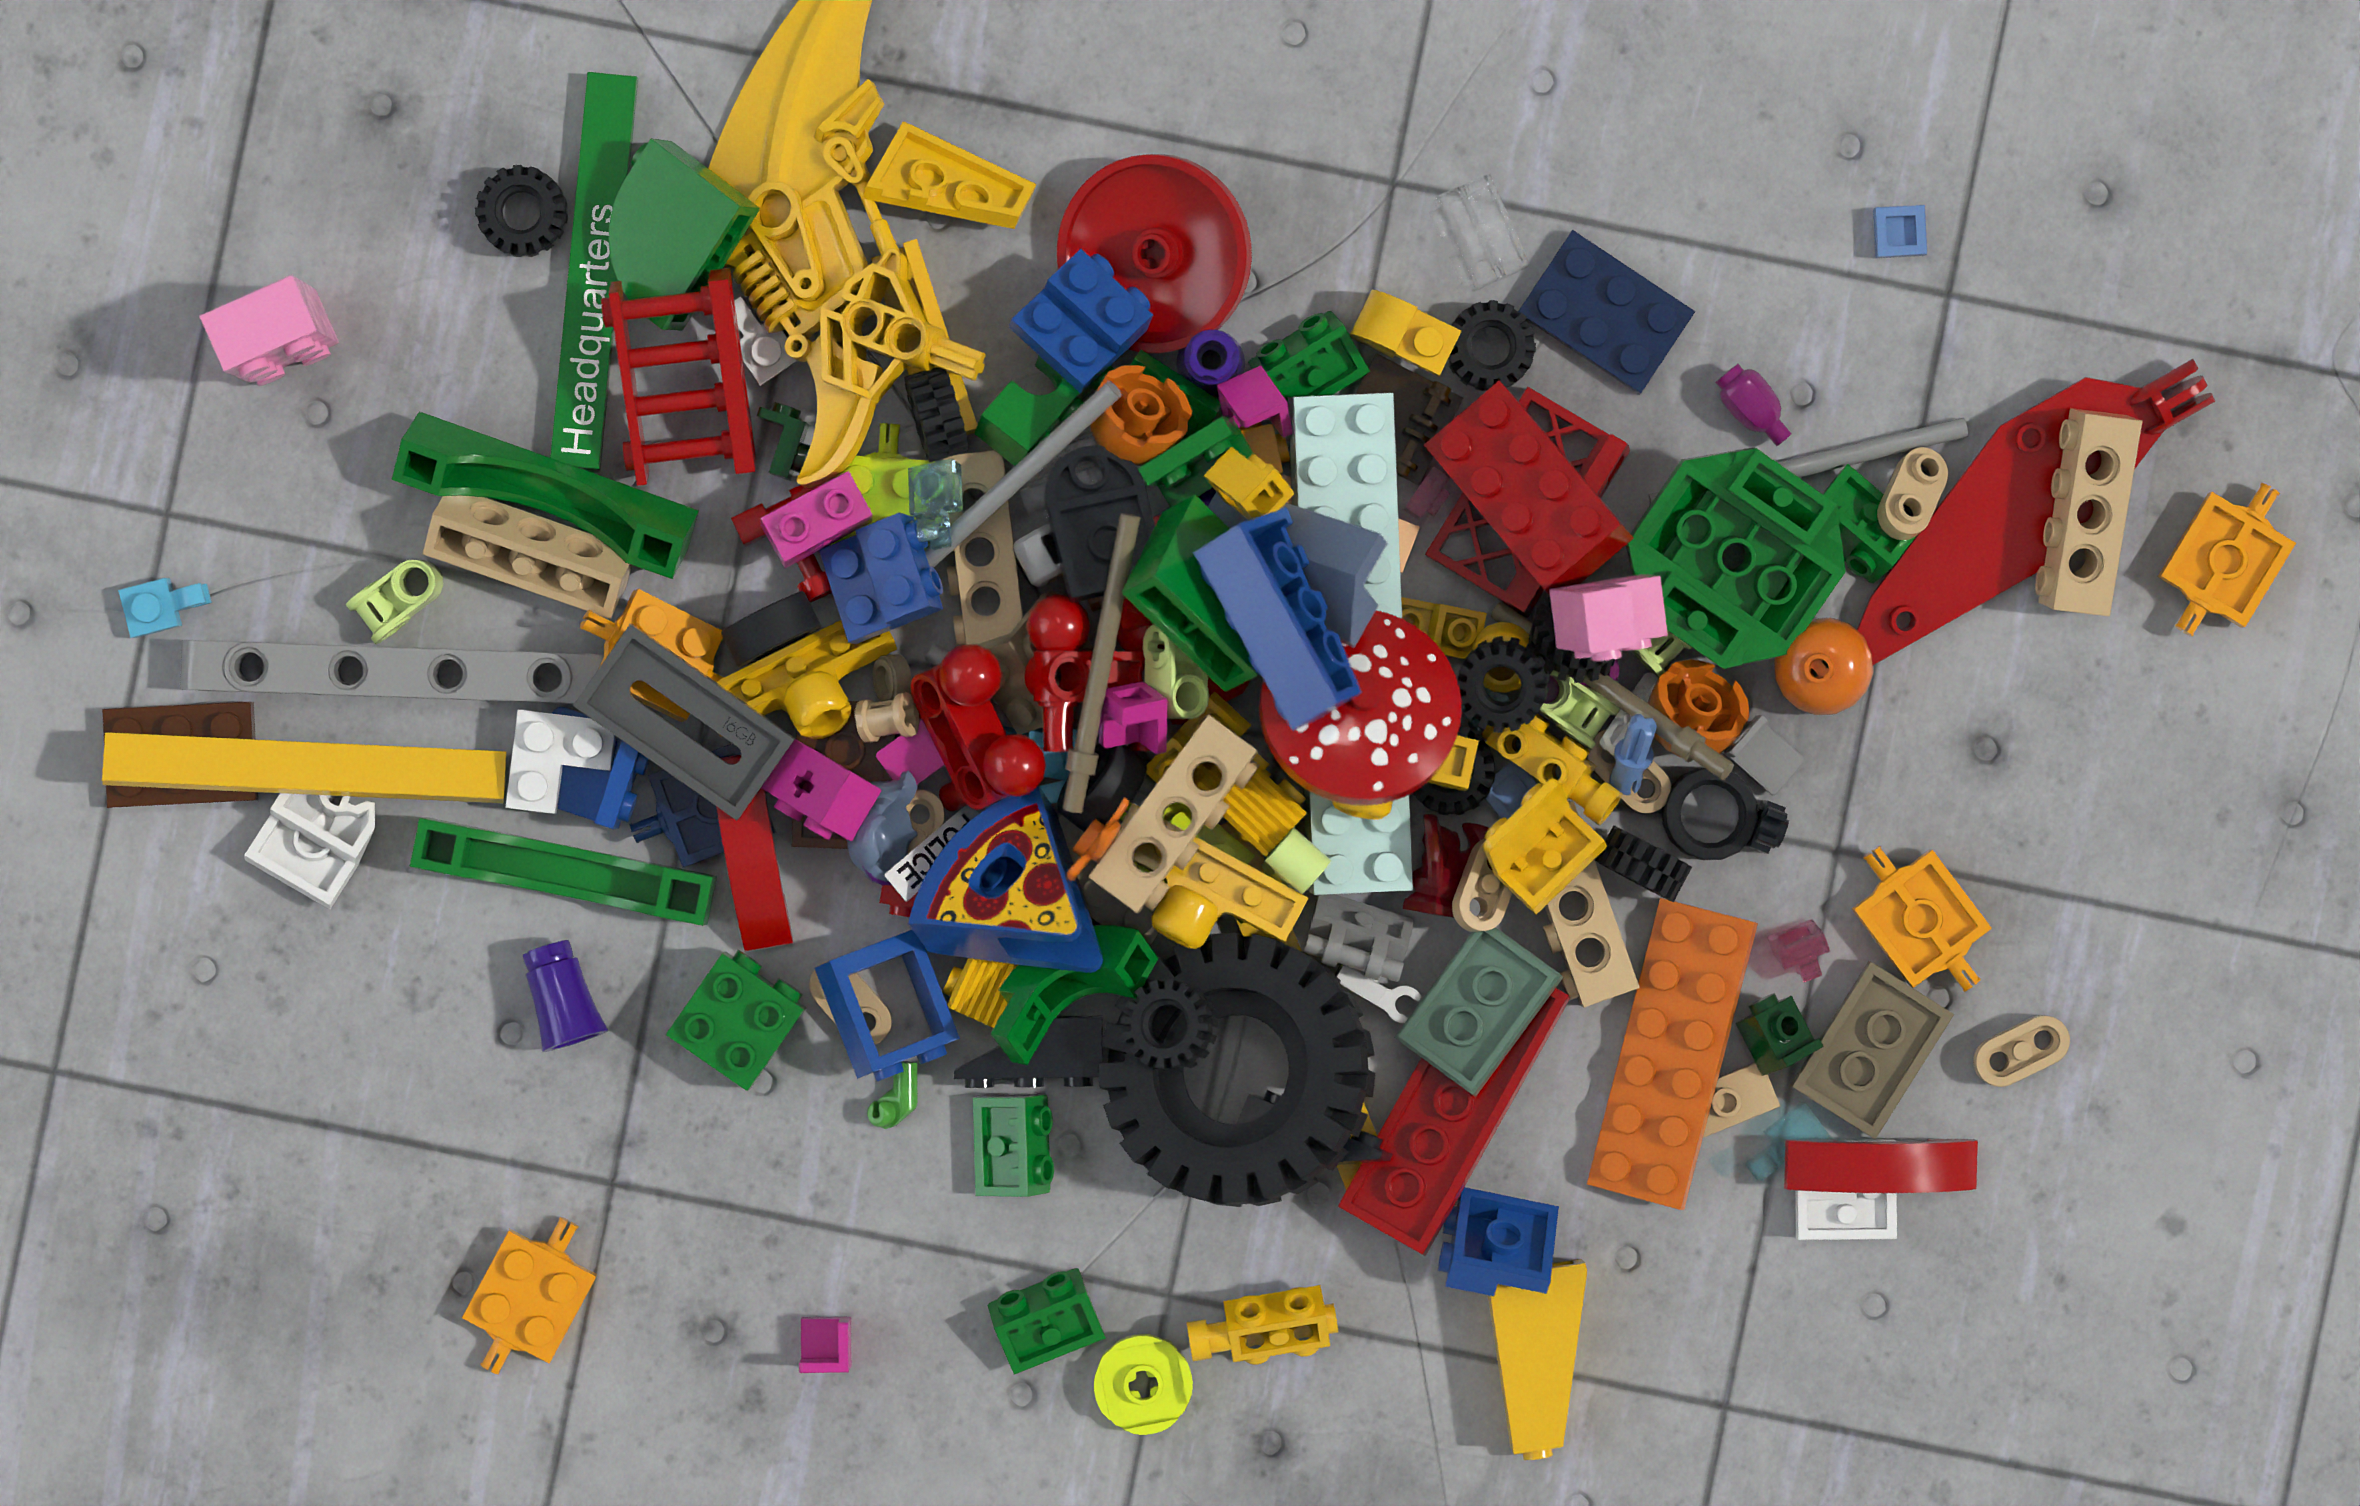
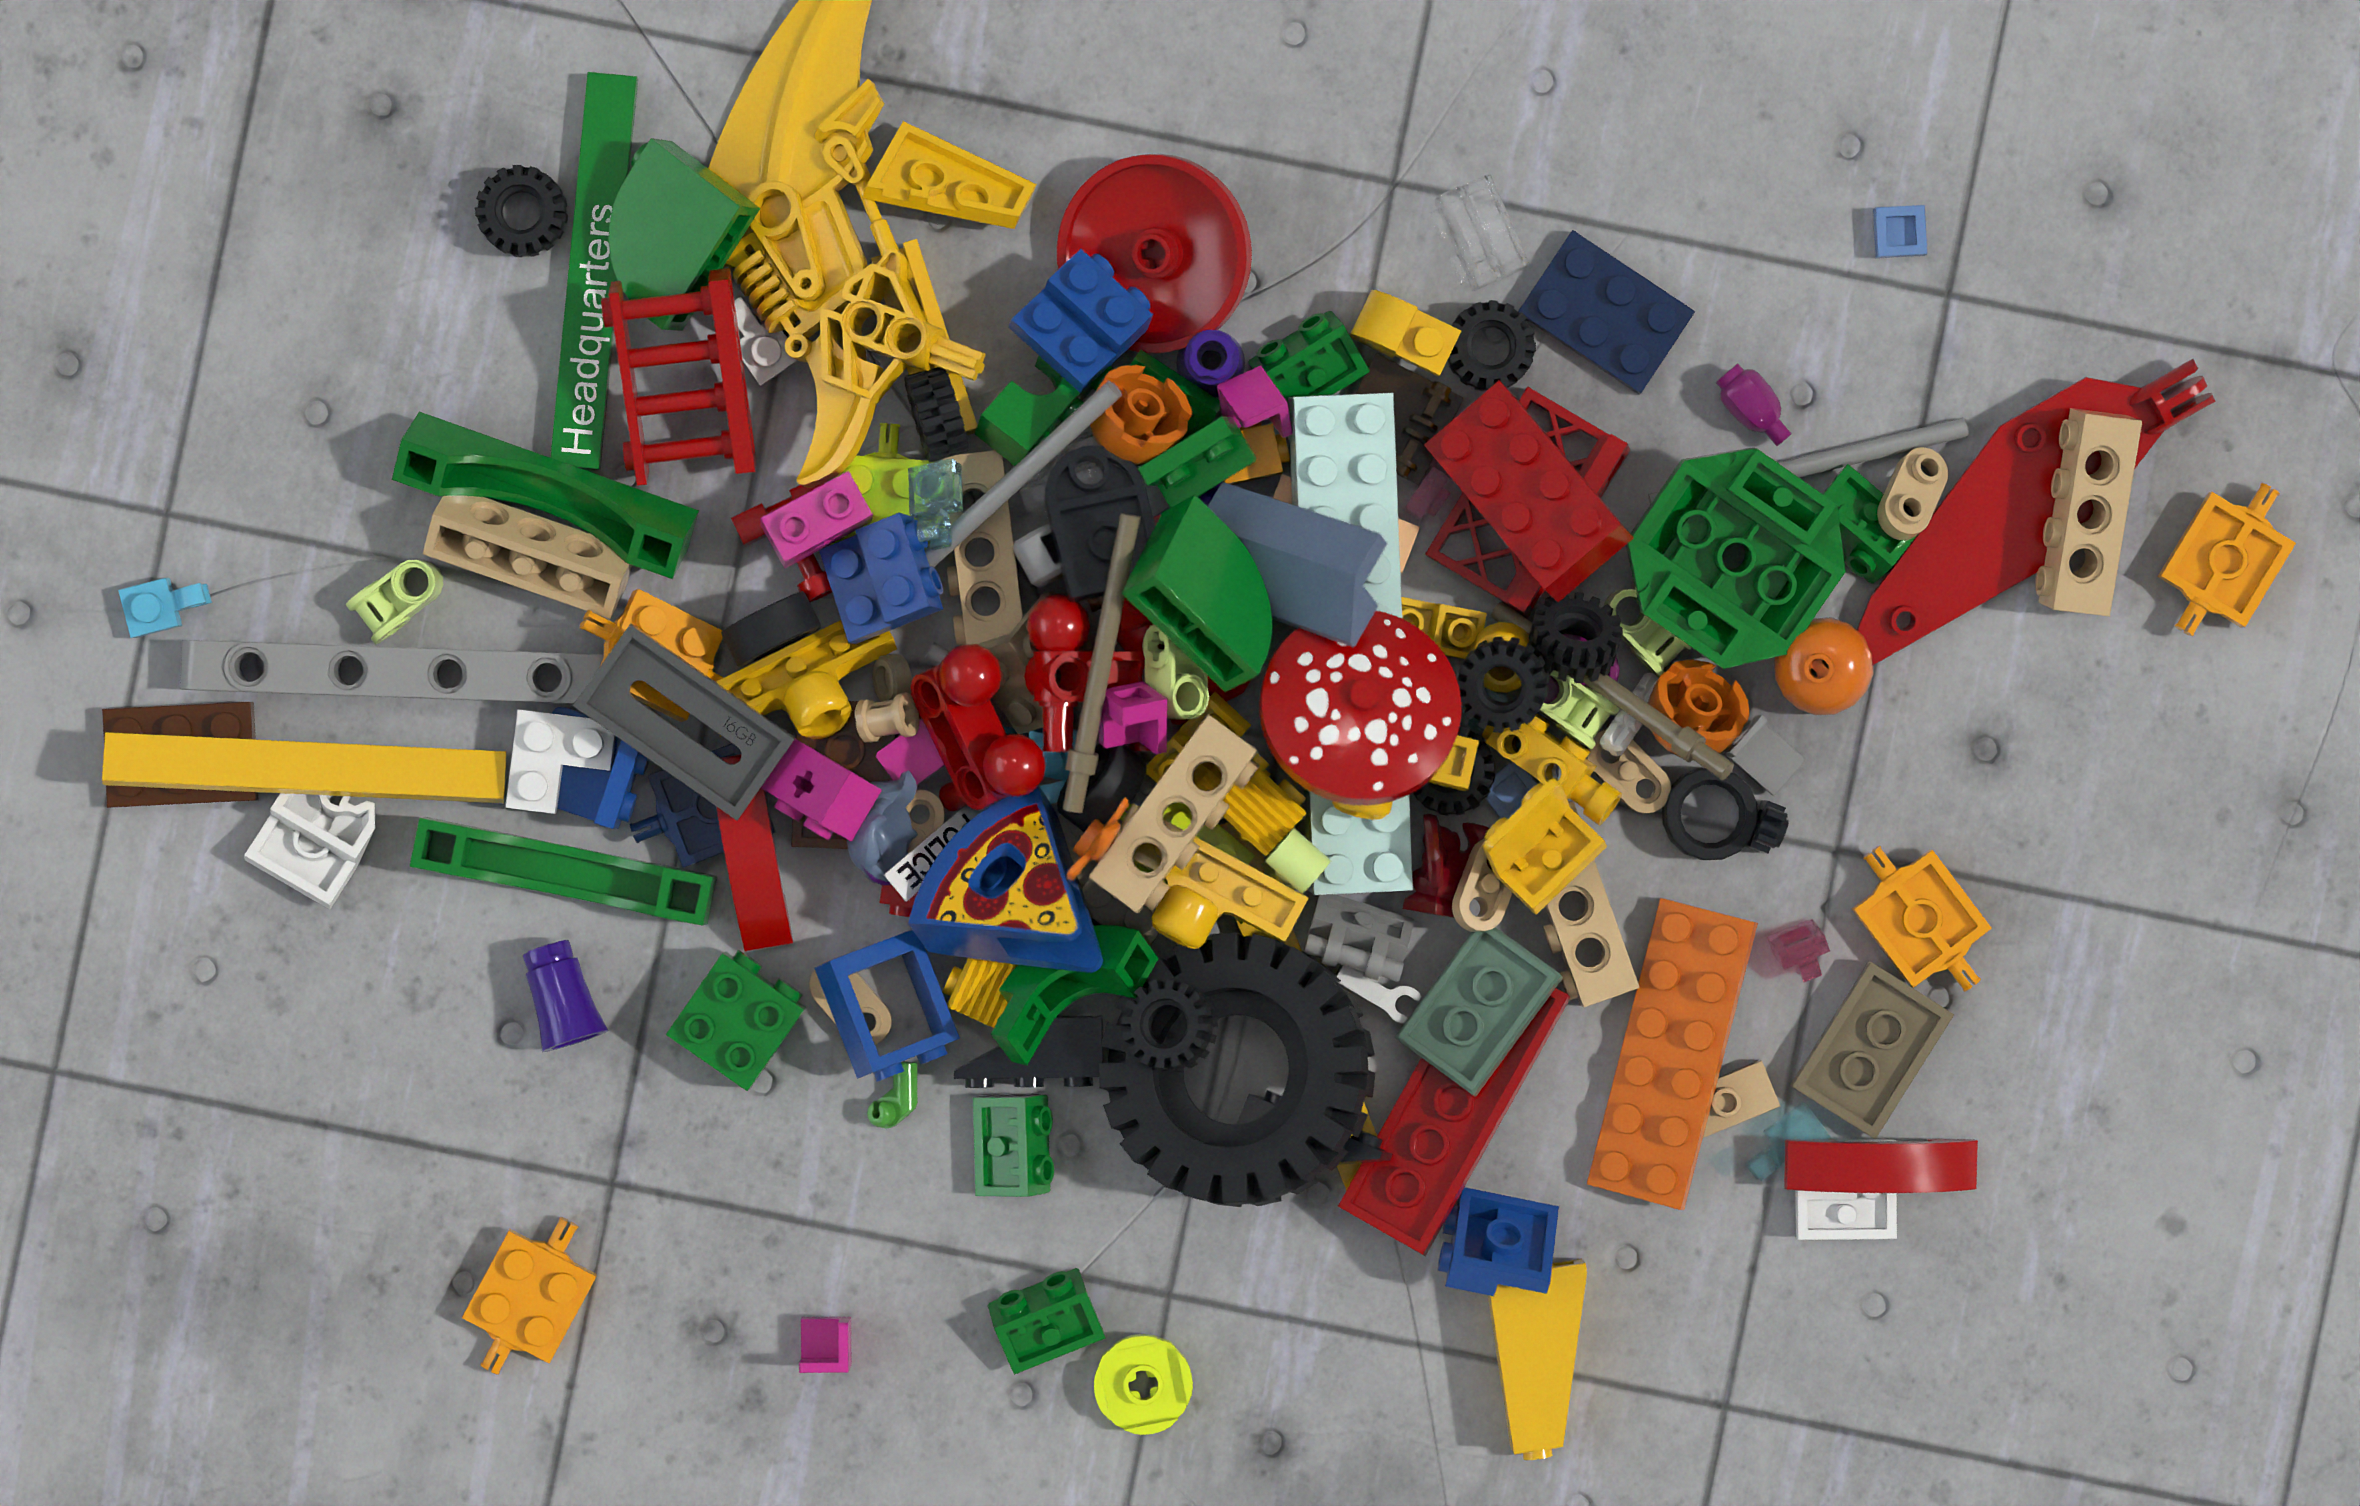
bright pink brick [200,275,339,386] -> none
dark green bracket [757,402,810,481] -> none
yellow brick [1186,1285,1339,1365] -> none
blue wedge [1194,507,1361,731] -> none
yellow brick [1204,447,1295,520] -> none
bright pink brick [1549,574,1668,661] -> none
black tyre [1595,826,1692,902] -> none
medium blue axle [1609,714,1657,795] -> none
dark green brick [1735,993,1824,1076] -> none
tan plate [1973,1015,2070,1087] -> none

